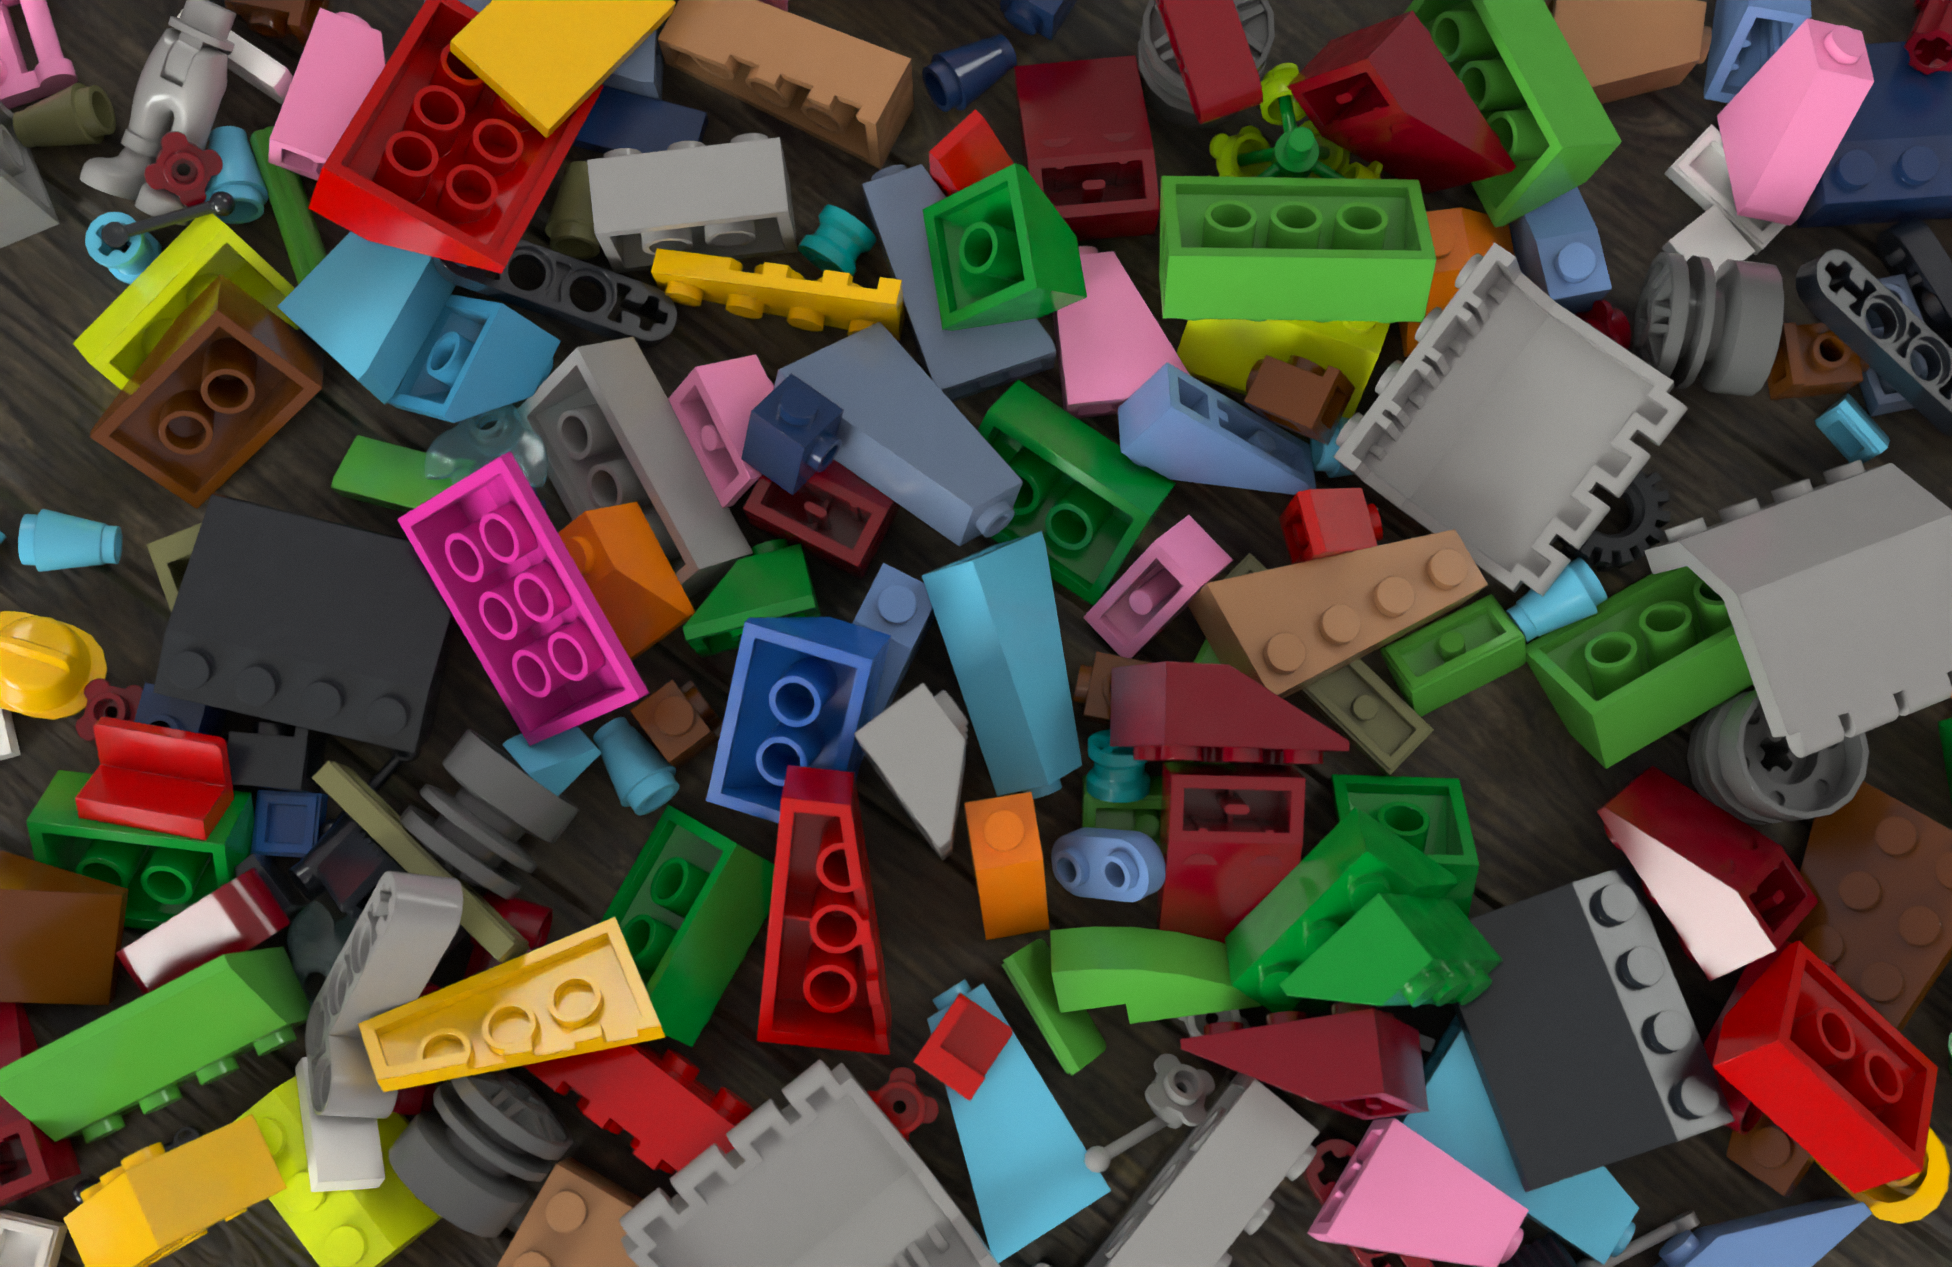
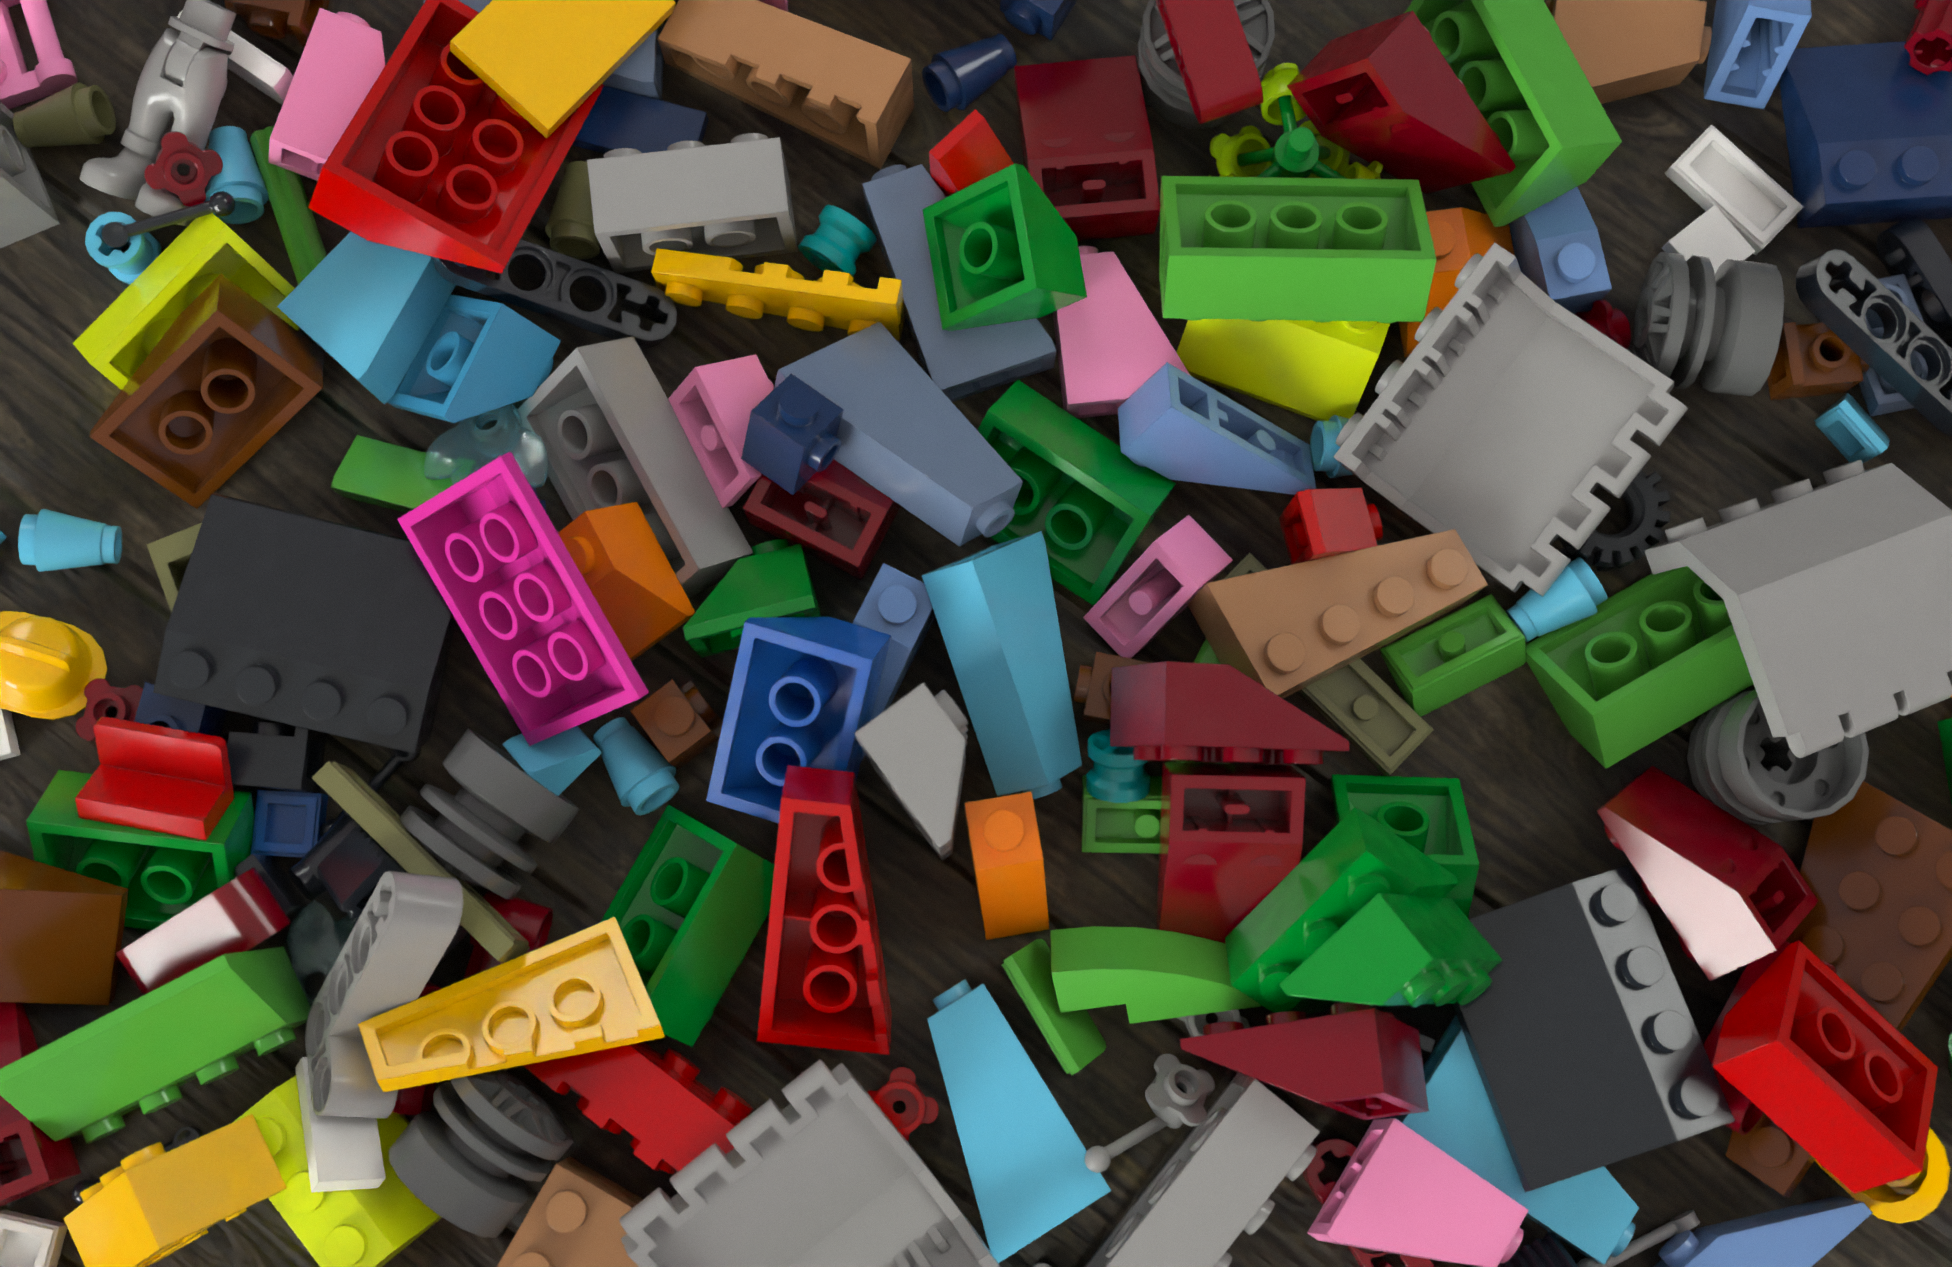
red panel [913,992,1012,1101] -> none
medium blue plate [1051,827,1166,902] -> none
reddish brown brick [1244,355,1355,445] -> none
bright pink slope [1717,18,1874,226] -> none

